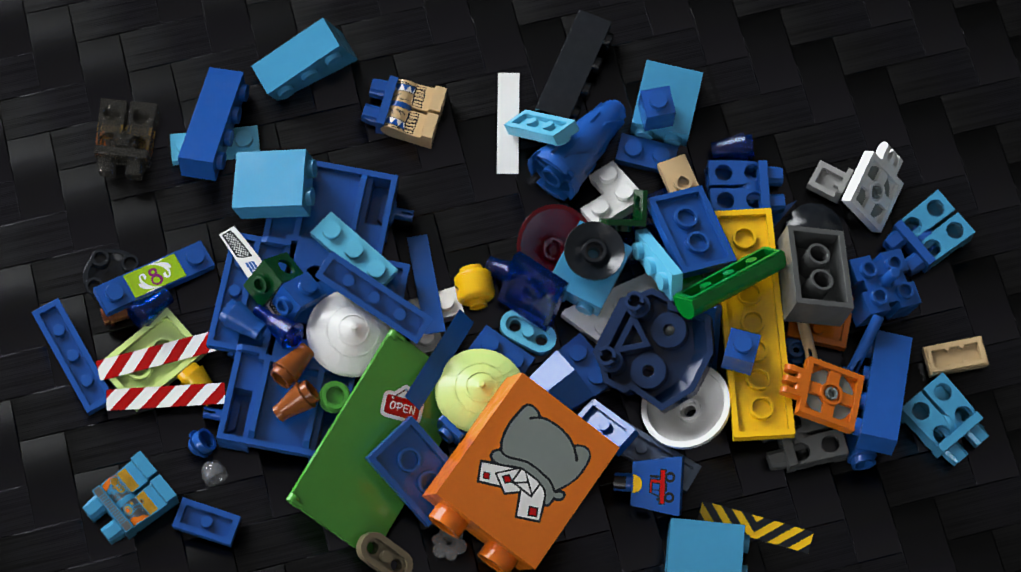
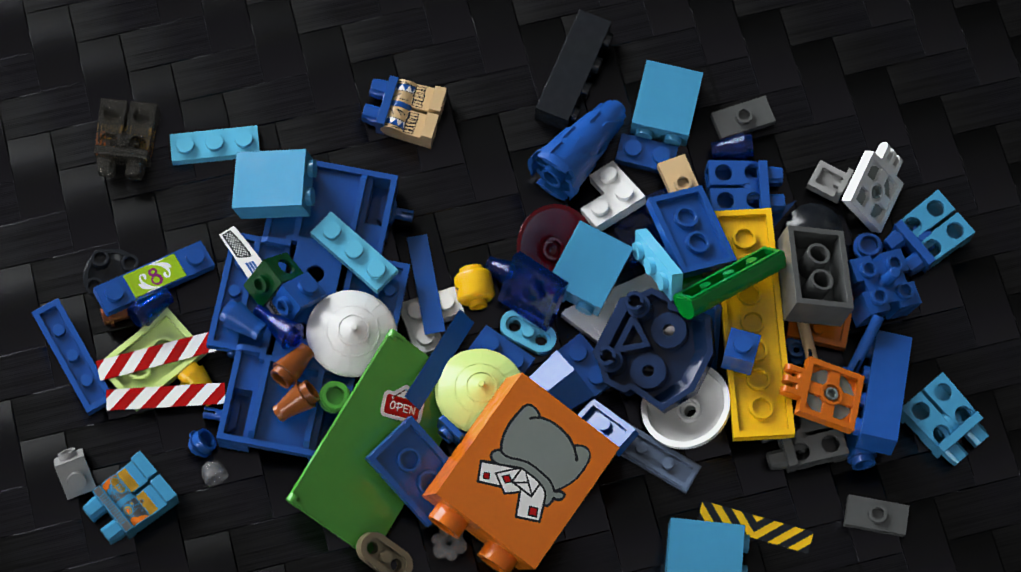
blue plate [172,497,242,548] -> none
blue brick [178,67,249,181] -> none
dark azure wedge [251,18,358,101] -> none
blue plate [315,251,434,344] -> none
white sticker [497,73,520,174] -> none
medium azure plate [504,109,579,146] -> none
black dish [564,221,625,281] -> none
dark green bracket [599,189,648,232] -> none
blue torso [613,456,685,516] -> none
blue brick [638,86,676,131] -> none
tan plate [922,336,989,378] -> none
none -> light grey bracket [54,448,97,500]
none -> dark grey plate [710,96,776,142]
none -> dark grey plate [843,494,910,537]
none -> blue plate [853,233,883,260]

